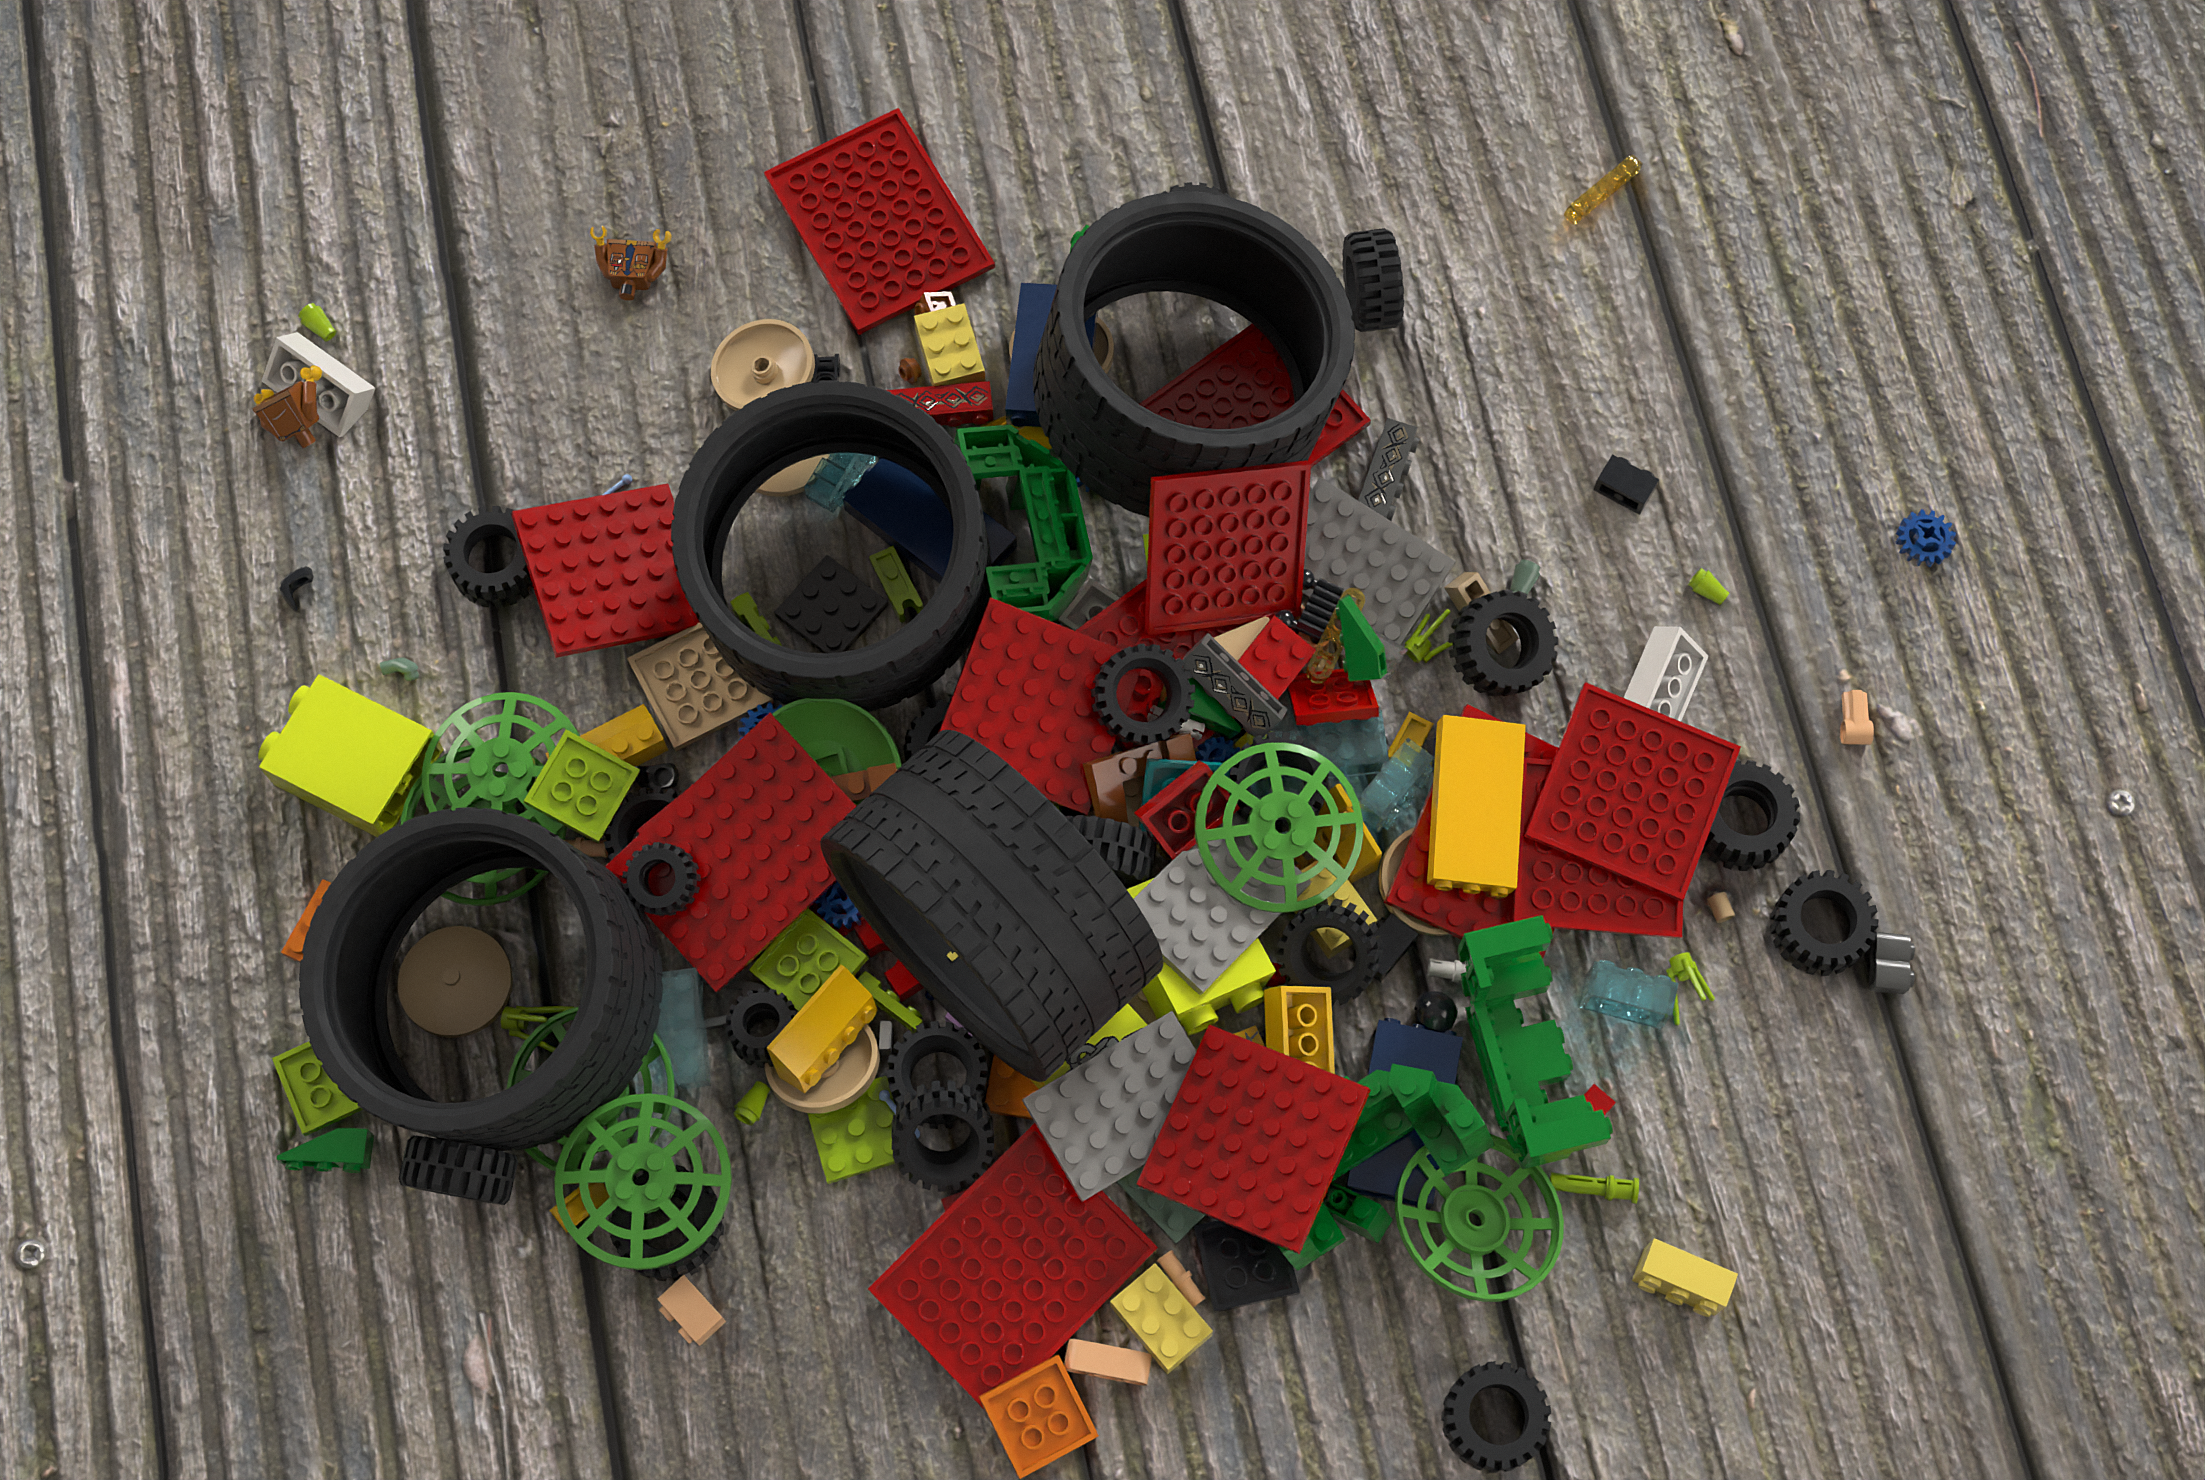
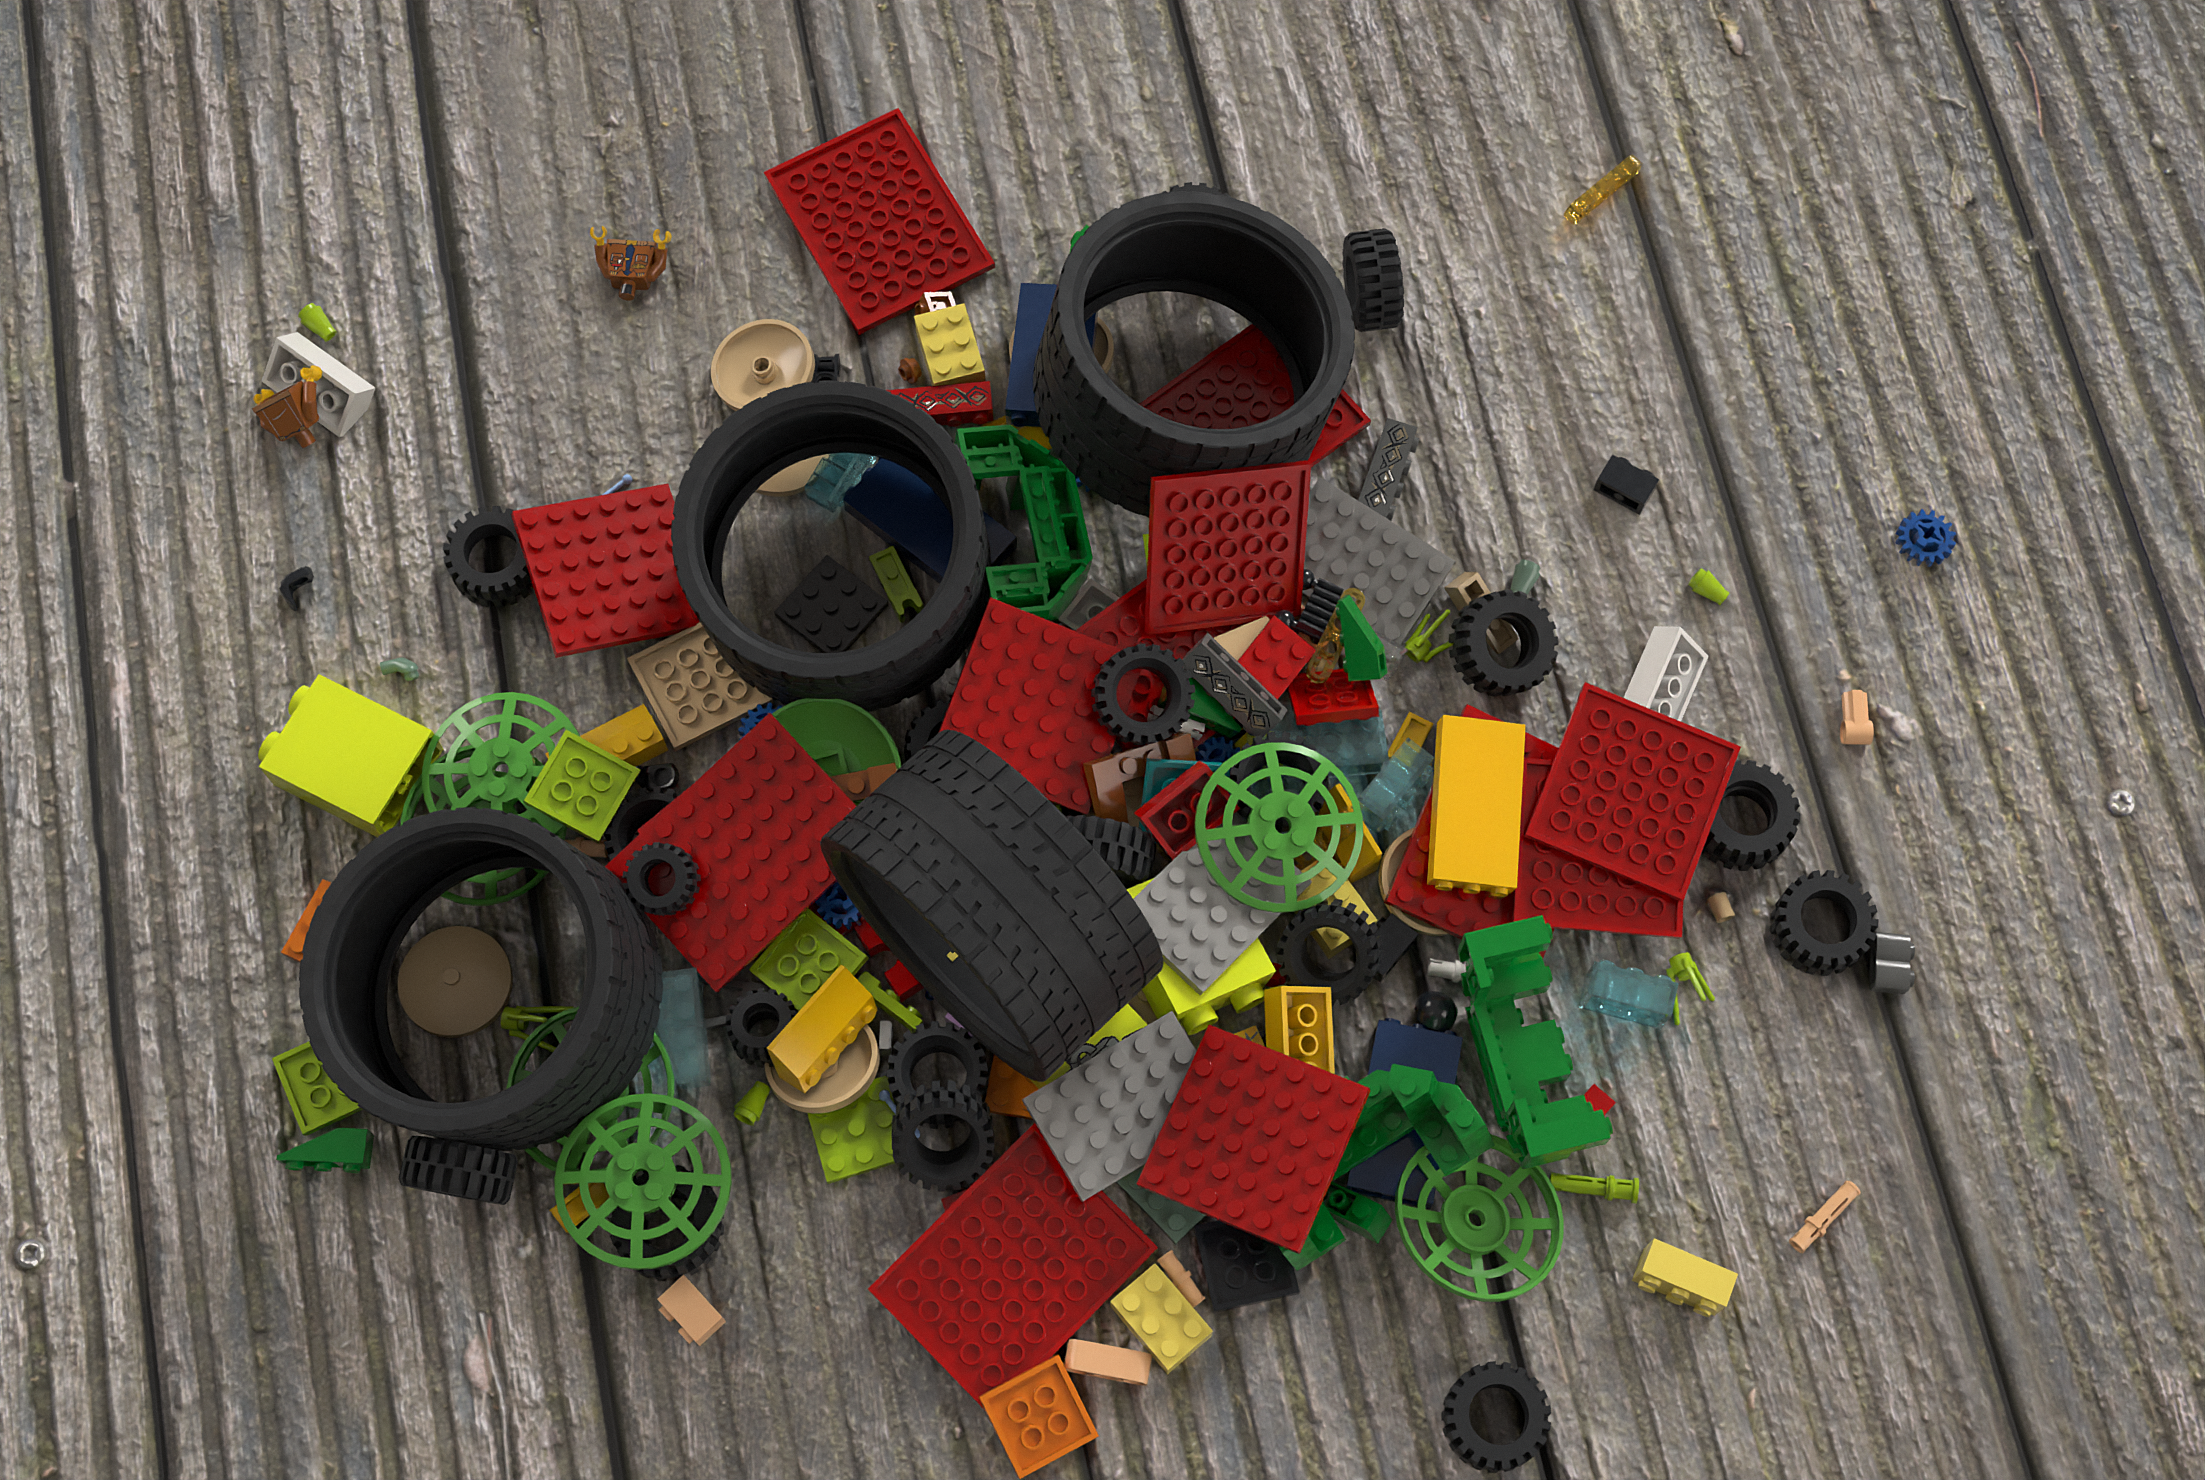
lime plate [730,592,782,646] -> none
none -> light nougat pin [1789,1180,1861,1254]

